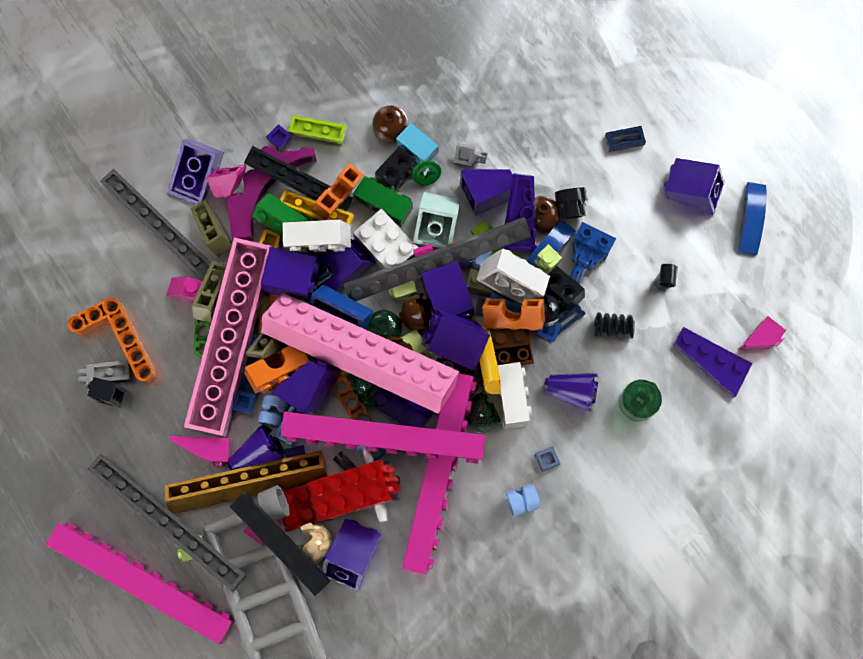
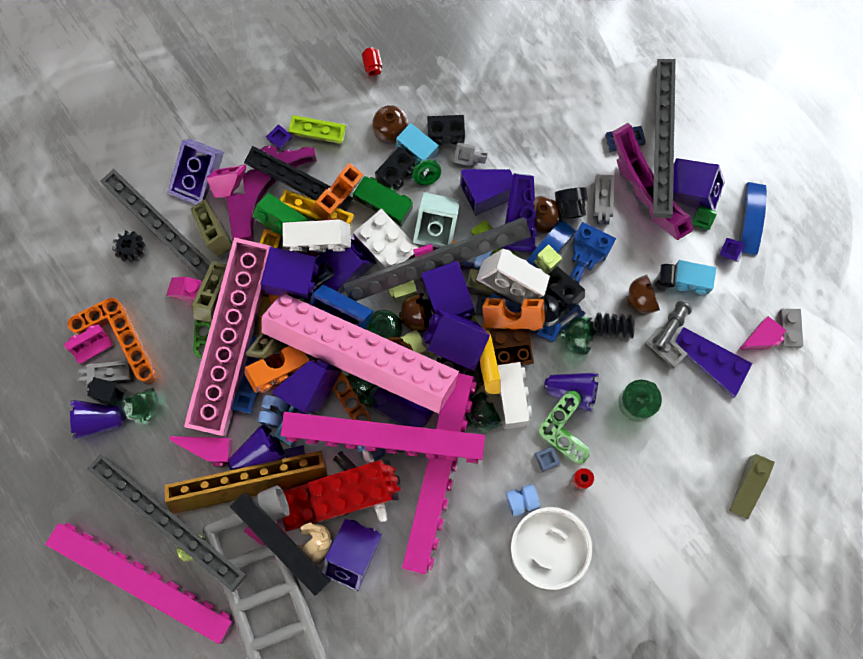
none -> dark pink bracket [64,324,113,364]
none -> dark purple cone [70,400,126,440]
none -> black gear [112,230,146,263]
none -> clear green cylinder [117,387,158,422]
none -> red brick [362,47,383,76]
none -> black brick [427,115,465,145]
none -> white brick [510,507,592,590]
none -> bright green beam [539,391,590,464]
none -> clear green cylinder [562,316,594,355]
none -> red brick [572,468,594,490]
none -> light grey hinge [594,174,615,224]
none -> magenta arch [612,123,693,240]
none -> reddish brown cylinder [626,275,660,314]
none -> light grey plate [645,327,687,369]
none -> dark grey plate [653,59,676,218]
none -> dark grey pin [653,301,692,352]
none -> medium azure brick [675,260,717,295]
none -> green plate [692,205,717,230]
none -> dark purple plate [719,238,746,262]
none -> olive slope [729,454,775,519]
none -> light grey plate [780,308,803,348]

